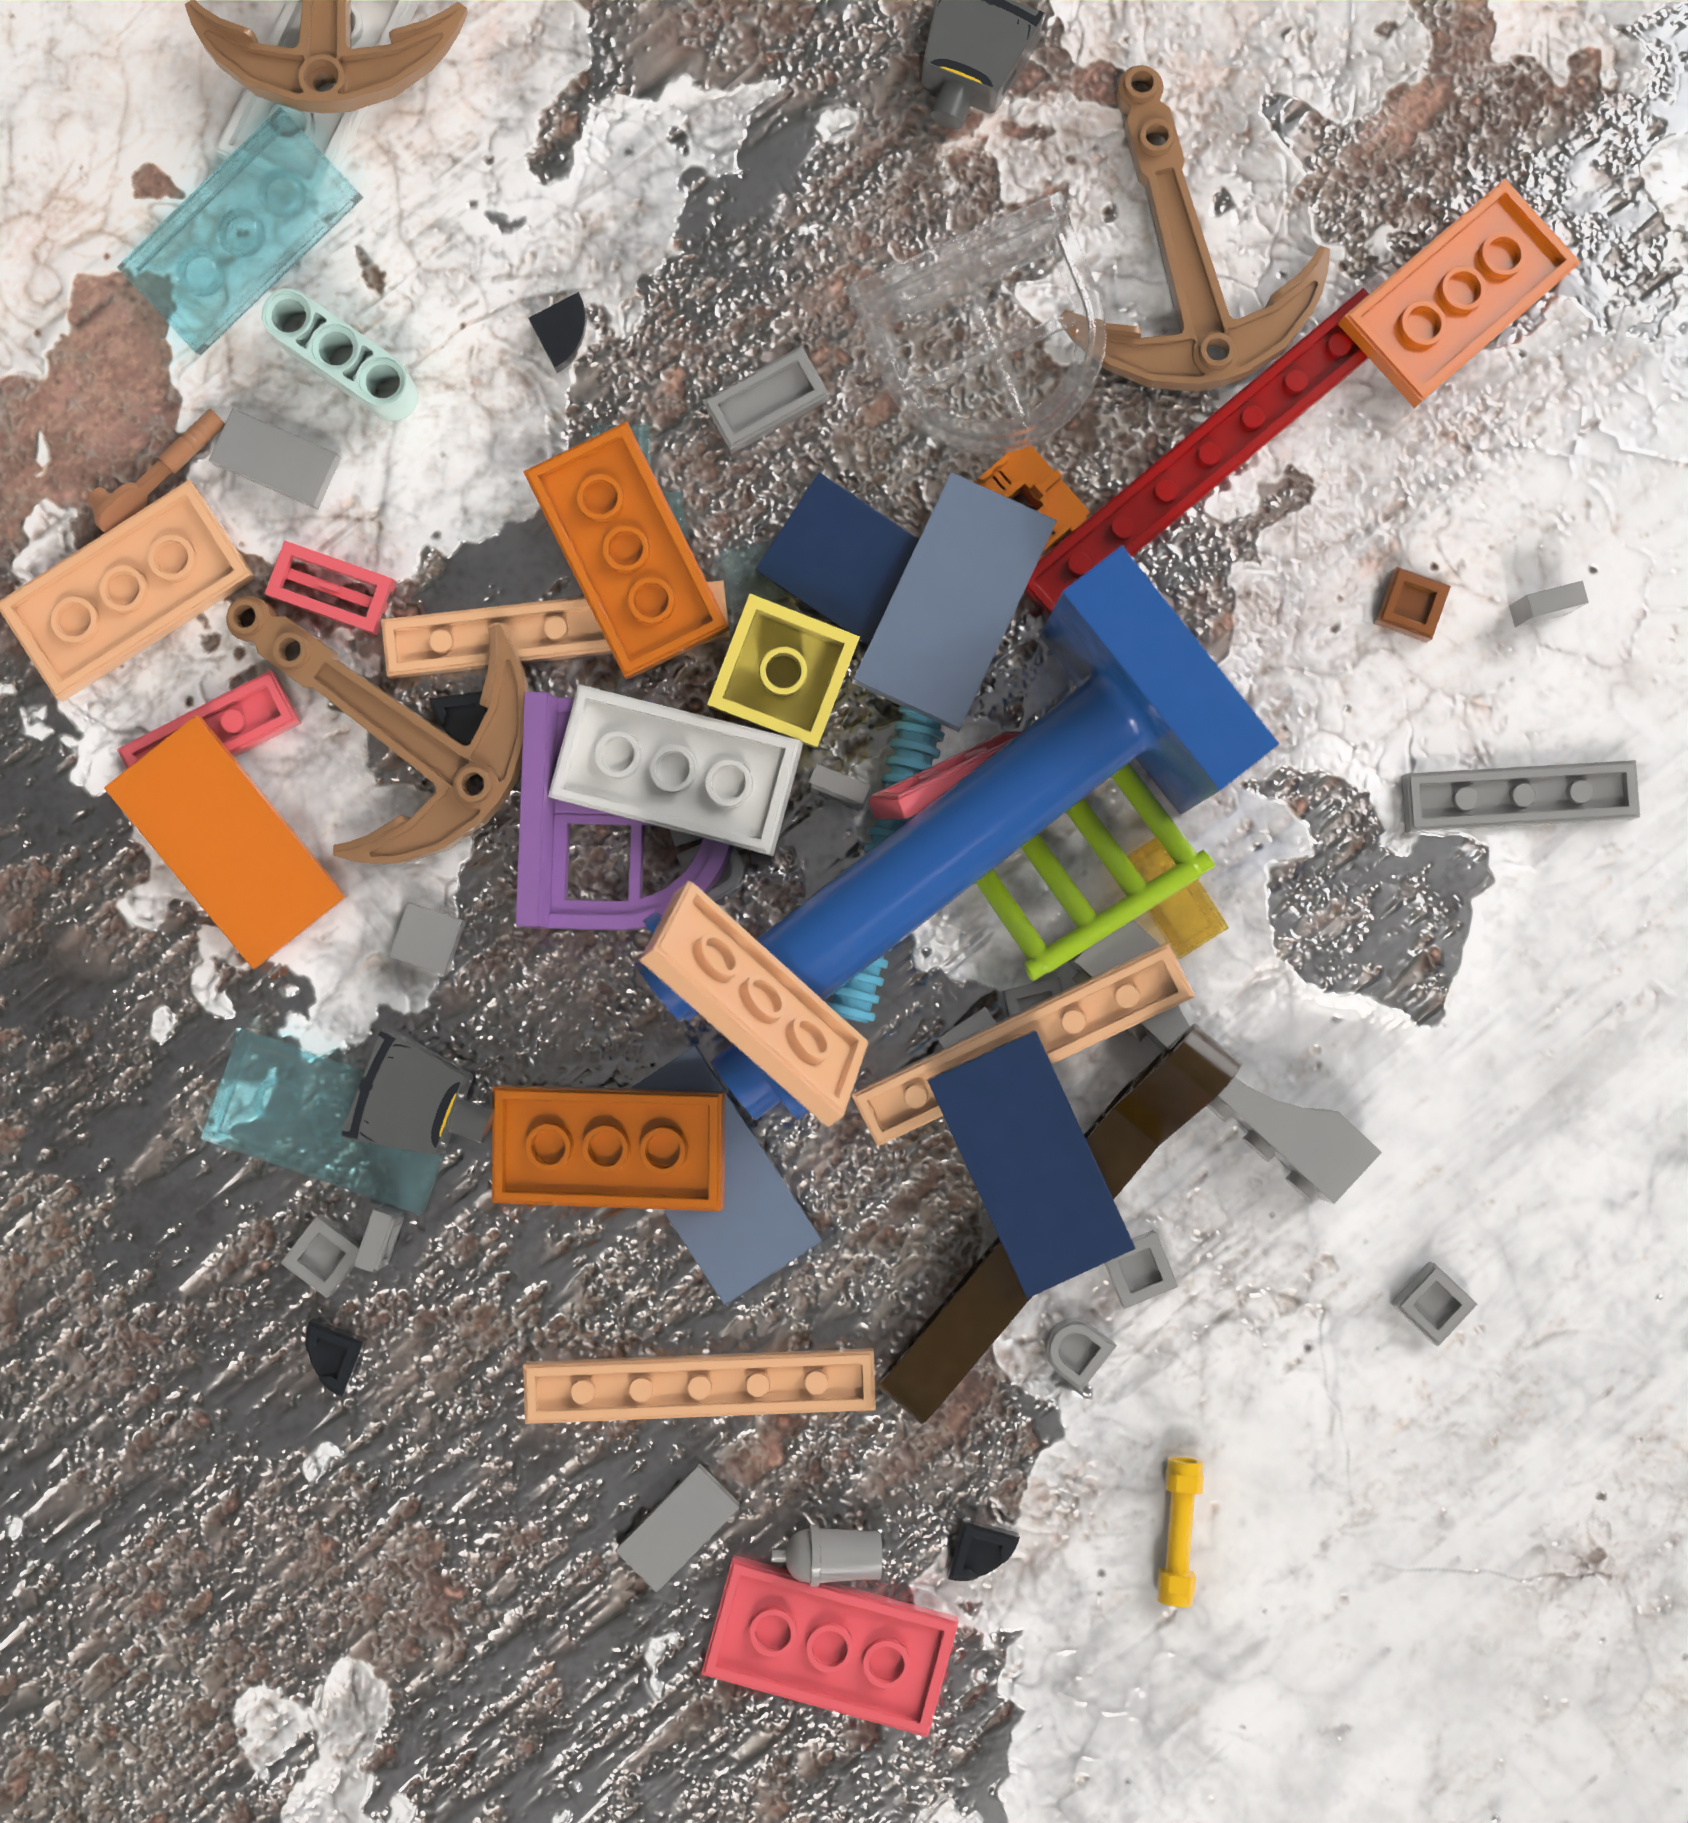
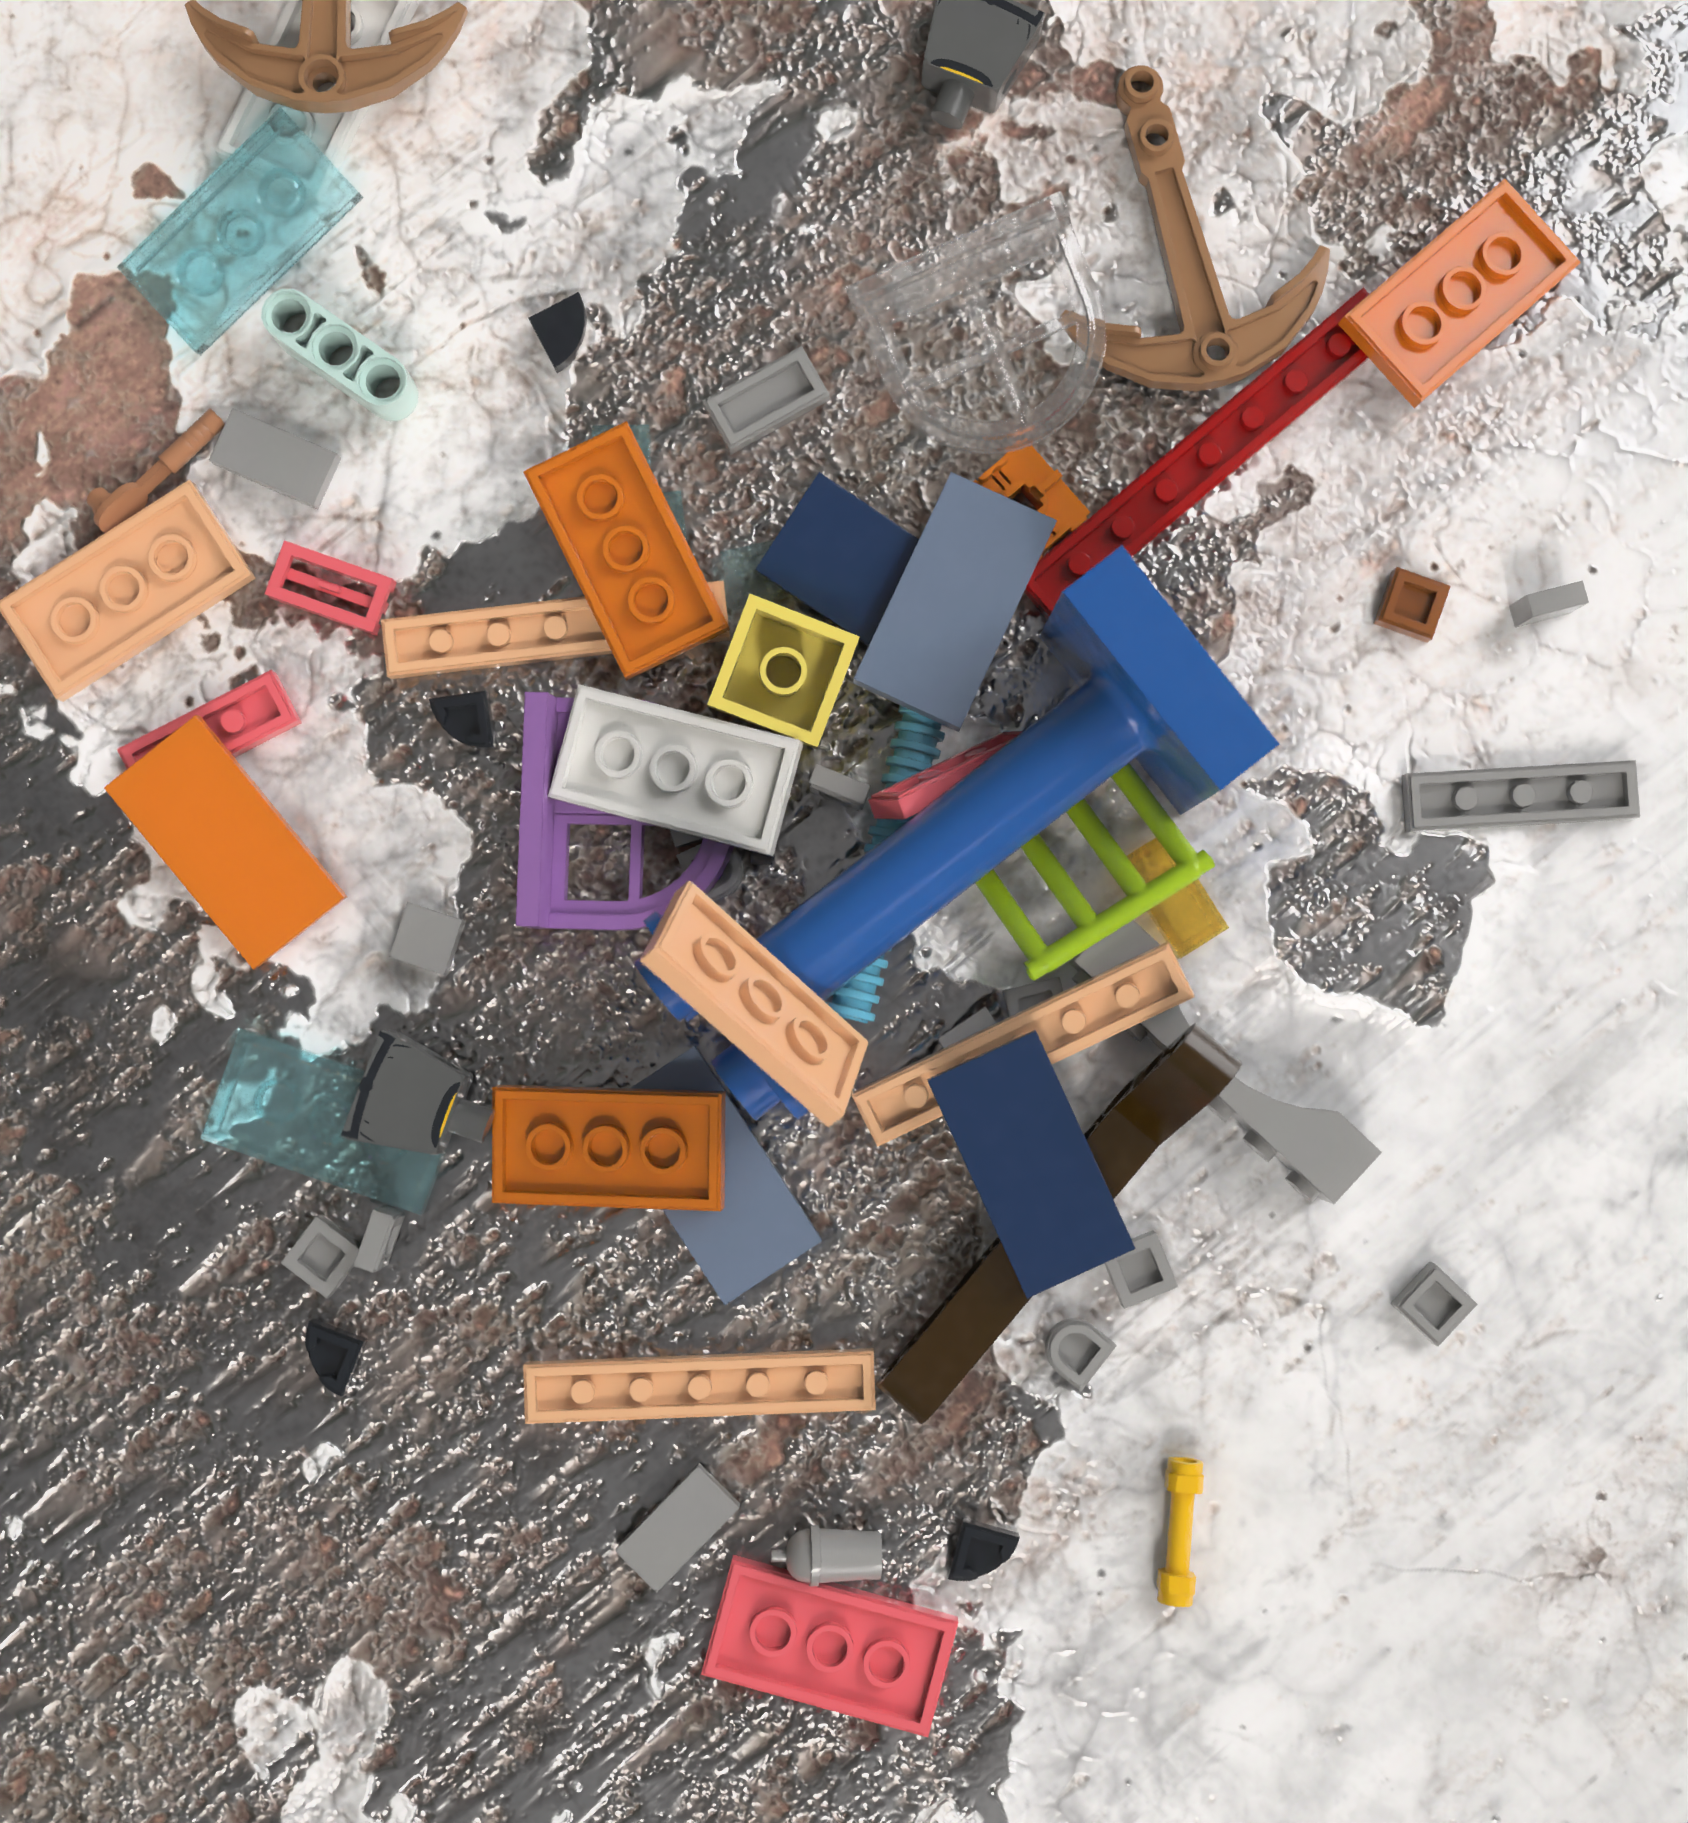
medium nougat piece [226,595,529,865] -> none

